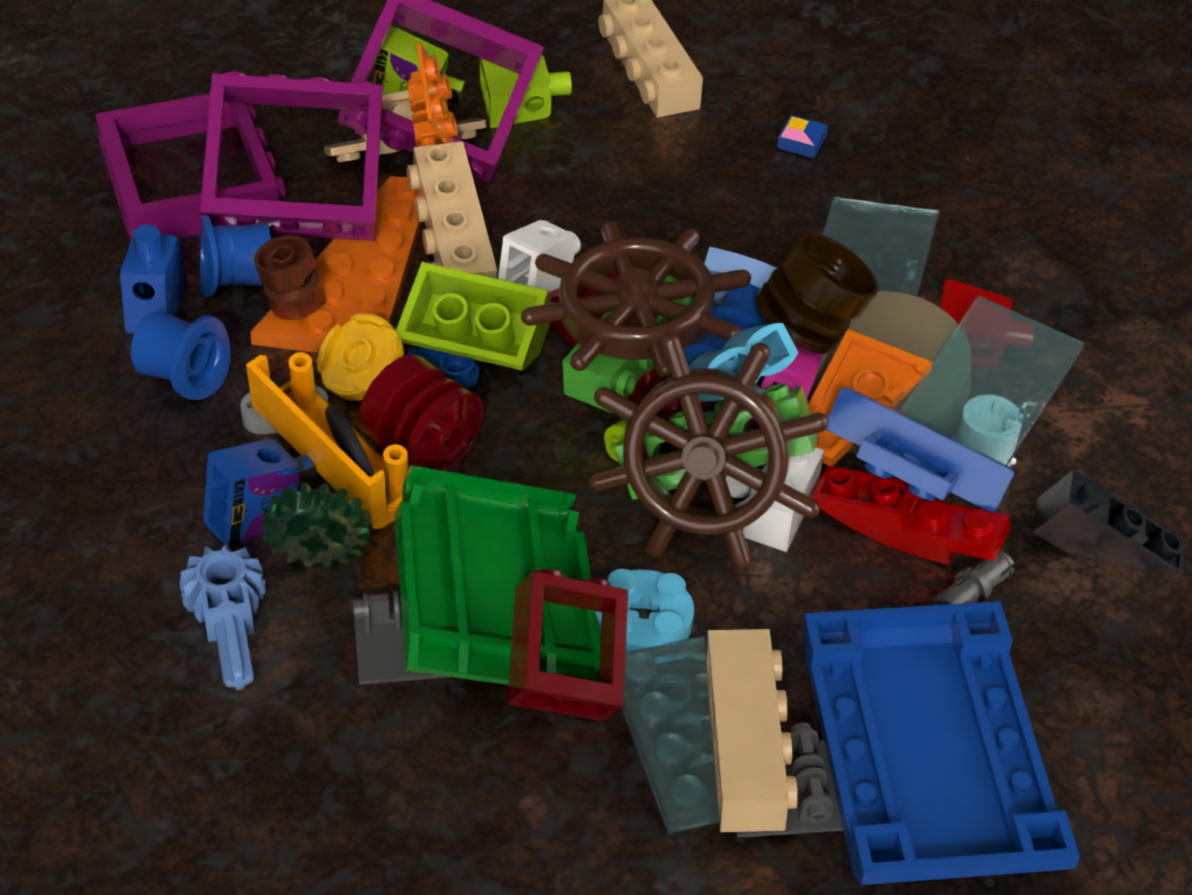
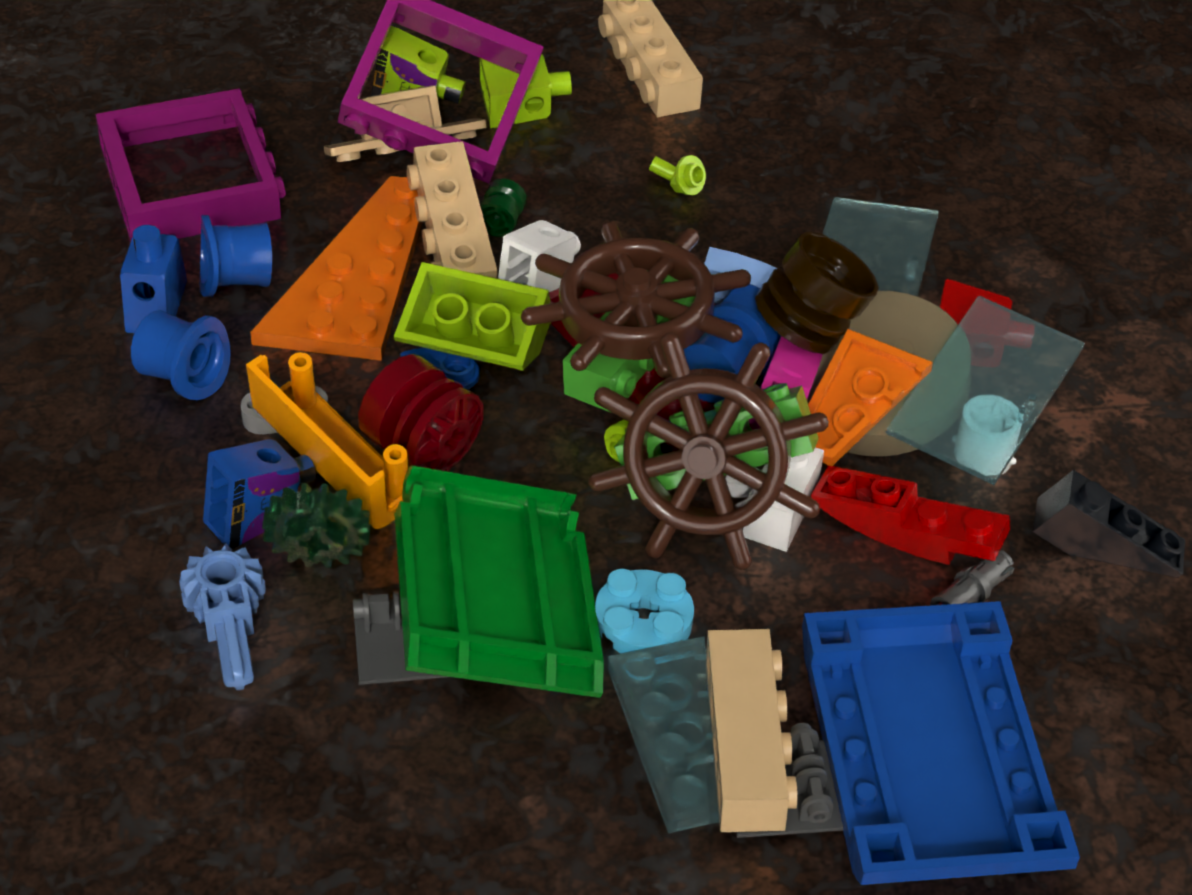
magenta window [200,71,383,241] -> none
copper wheel [254,235,326,320] -> none
yellow tile [316,314,404,401] -> none
black tyre [325,405,375,477] -> none
orange hinge [407,43,458,146] -> none
dark red window [507,569,628,721] -> none
medium azure brick [689,323,798,402] -> none
tile [777,115,828,158] -> none
bracket [826,387,1015,512] -> none
none -> dark green wheel [480,178,527,237]
none -> lime plate [649,155,706,196]

